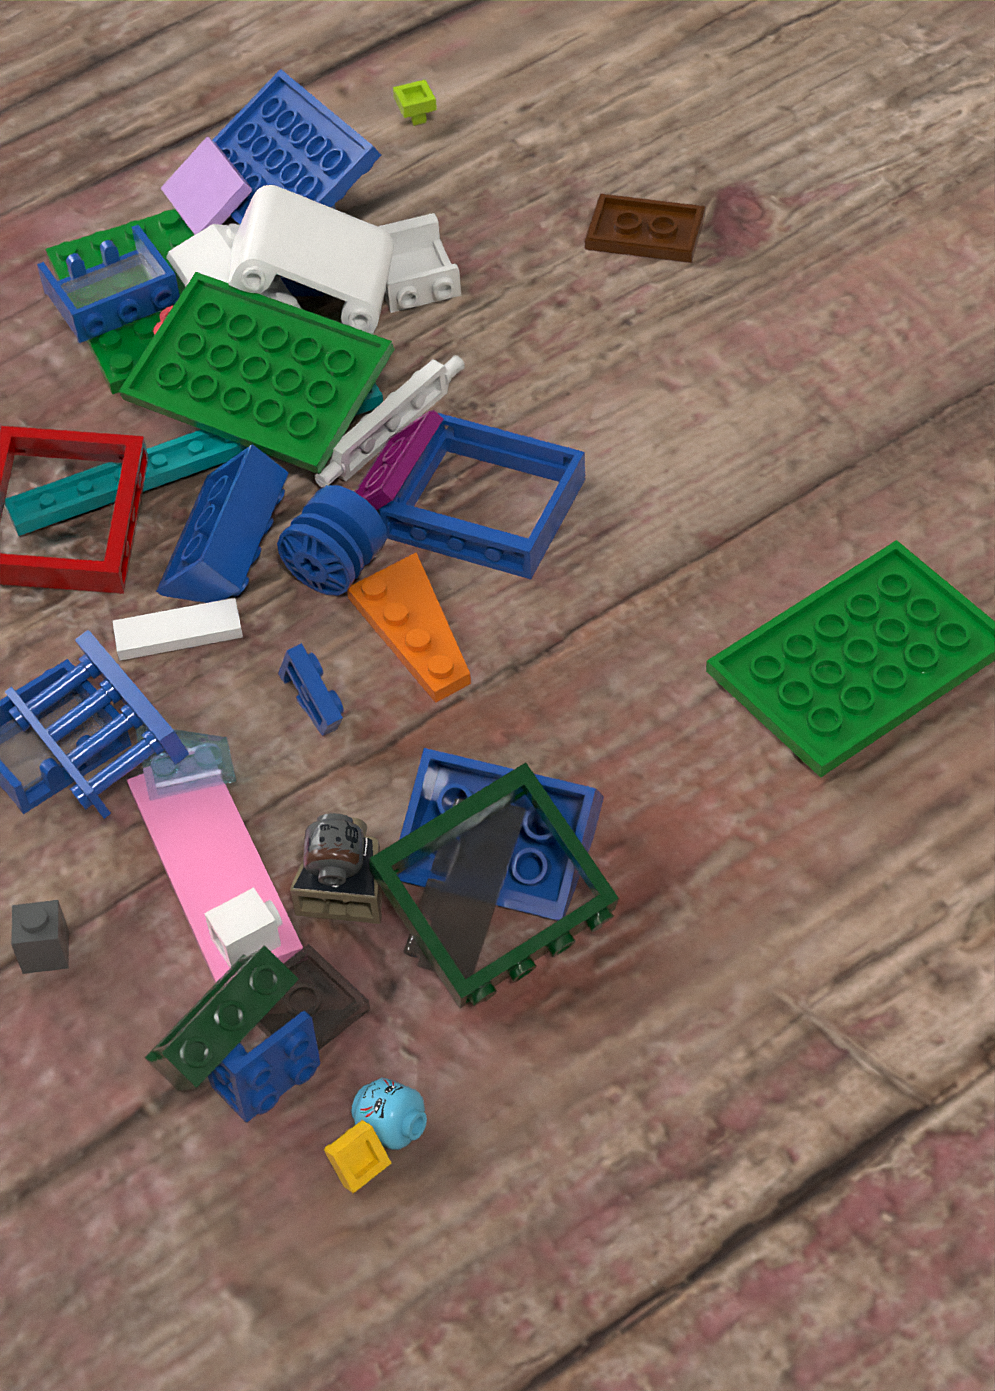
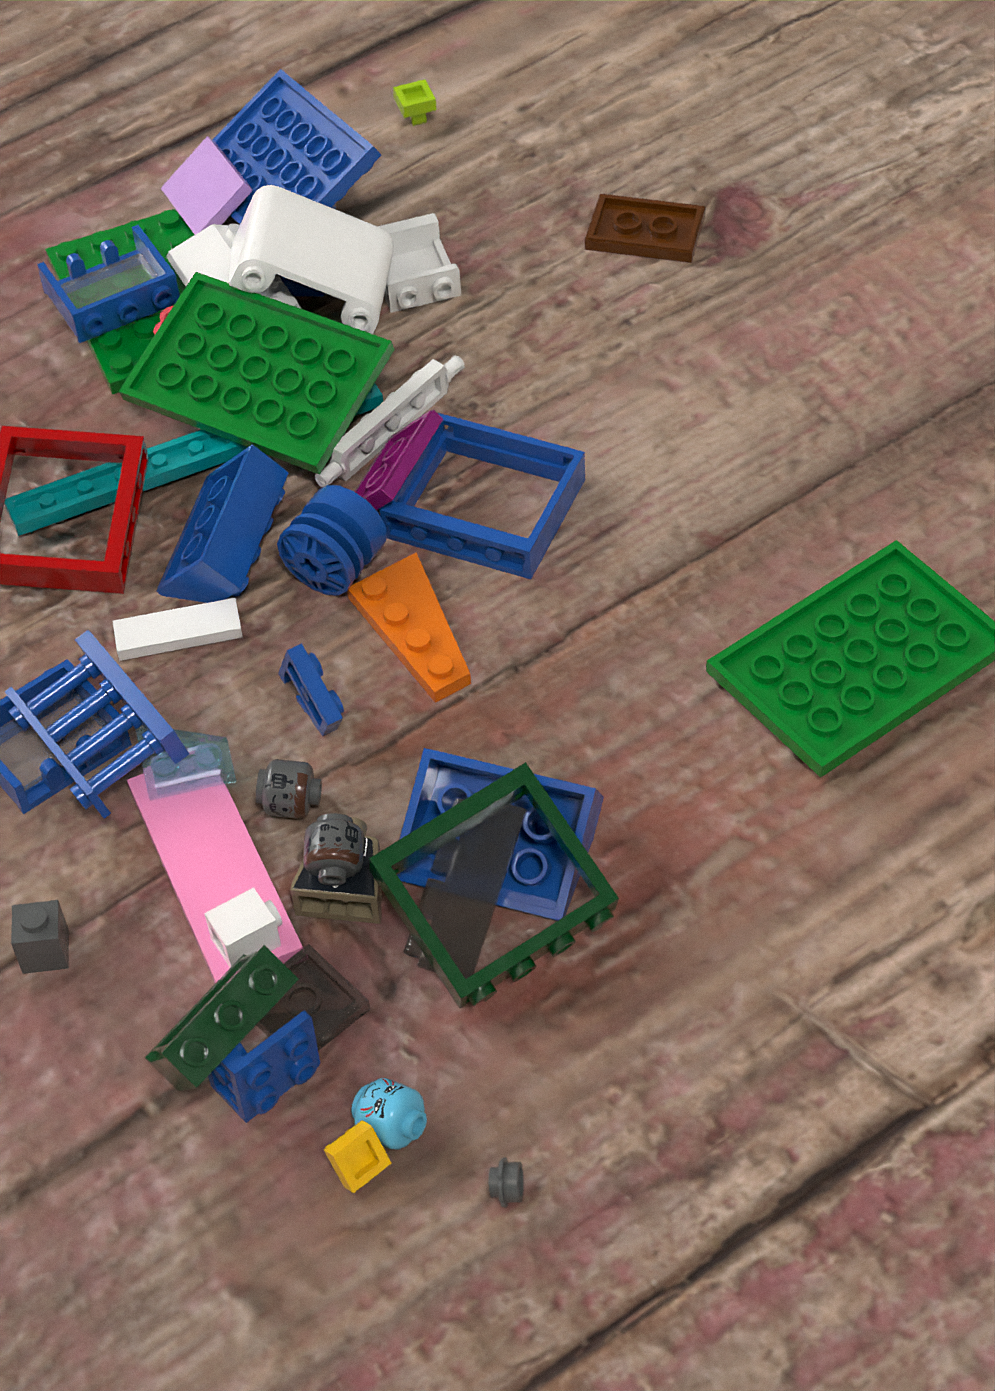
none -> dark grey head [256,759,322,819]
none -> dark grey plate [489,1157,524,1208]

